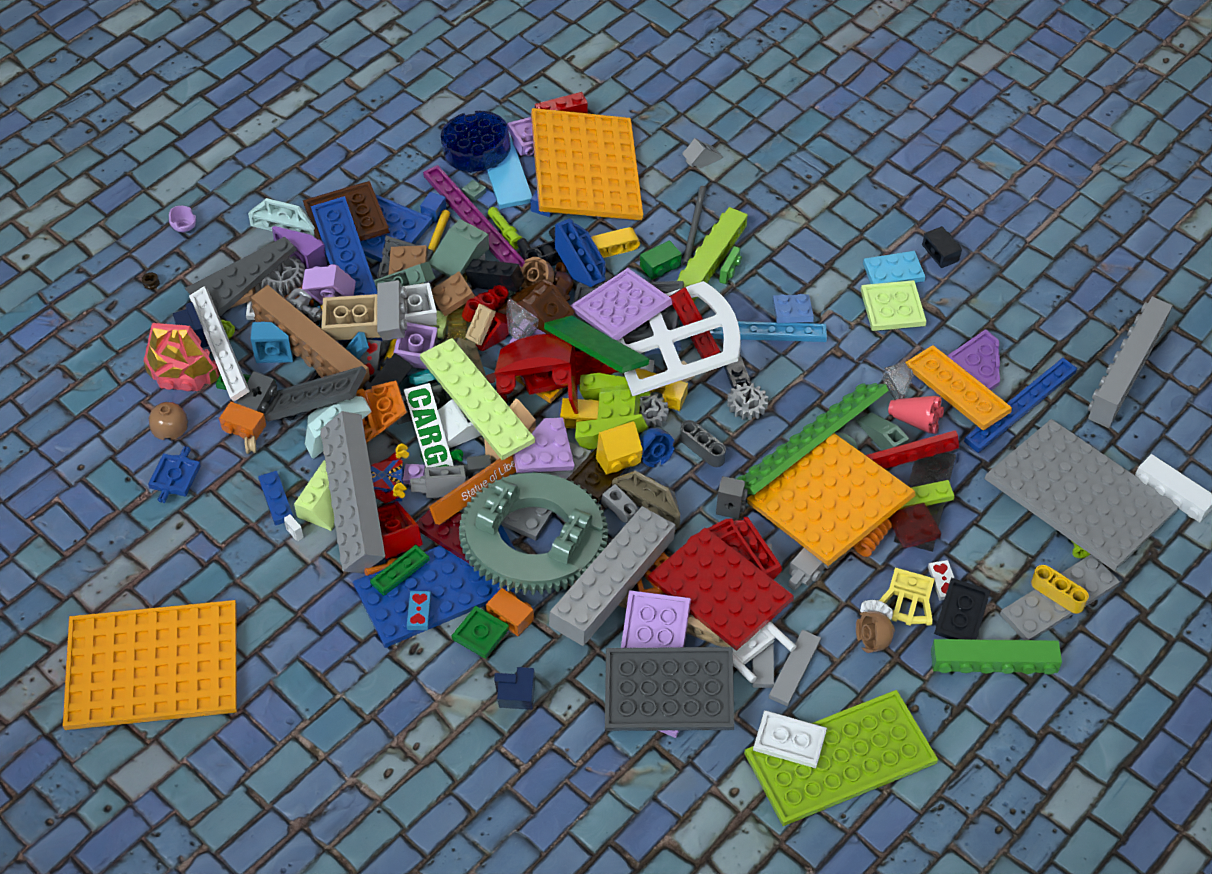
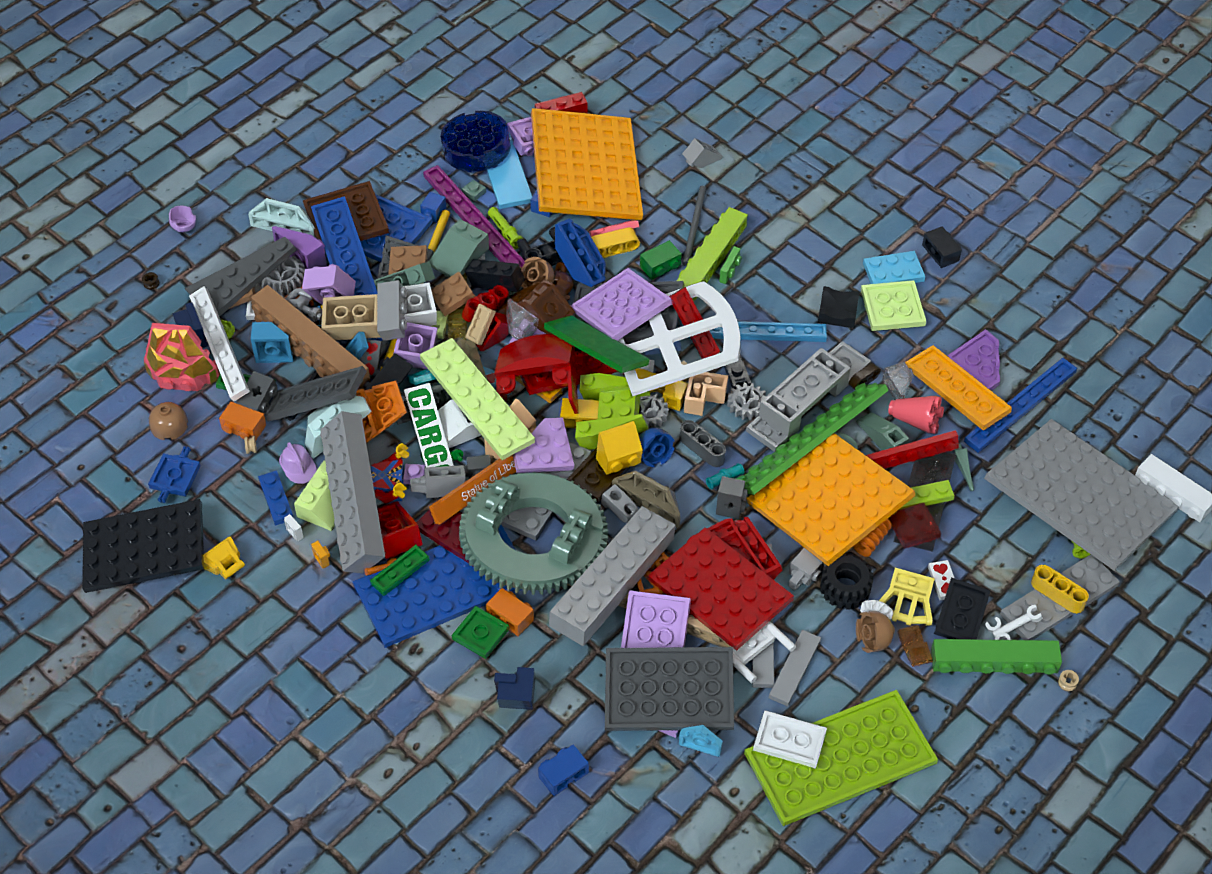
light orange plate [63,600,237,730] -> none
dark azure tile [407,591,431,630] -> none
medium blue plate [773,294,814,323] -> none
light grey brick [1088,297,1173,428] -> none
none -> black plate [82,499,204,593]
none -> yellow piece [203,537,245,580]
none -> lavender piece [279,442,317,484]
none -> light orange plate [311,541,330,569]
none -> blue brick [538,744,589,796]
none -> coral hinge [589,220,639,237]
none -> medium azure plate [679,725,723,757]
none -> light nougat brick [684,372,728,416]
none -> teal pin [706,463,745,490]
none -> light grey bracket [746,341,871,452]
none -> black brick [818,286,859,328]
none -> black tyre [820,554,874,610]
none -> dark brown beam [849,363,881,390]
none -> clear orange slope [897,625,933,667]
none -> sand green piece [952,443,974,491]
none -> white bar [985,605,1043,640]
none -> tan bush [1058,670,1079,691]

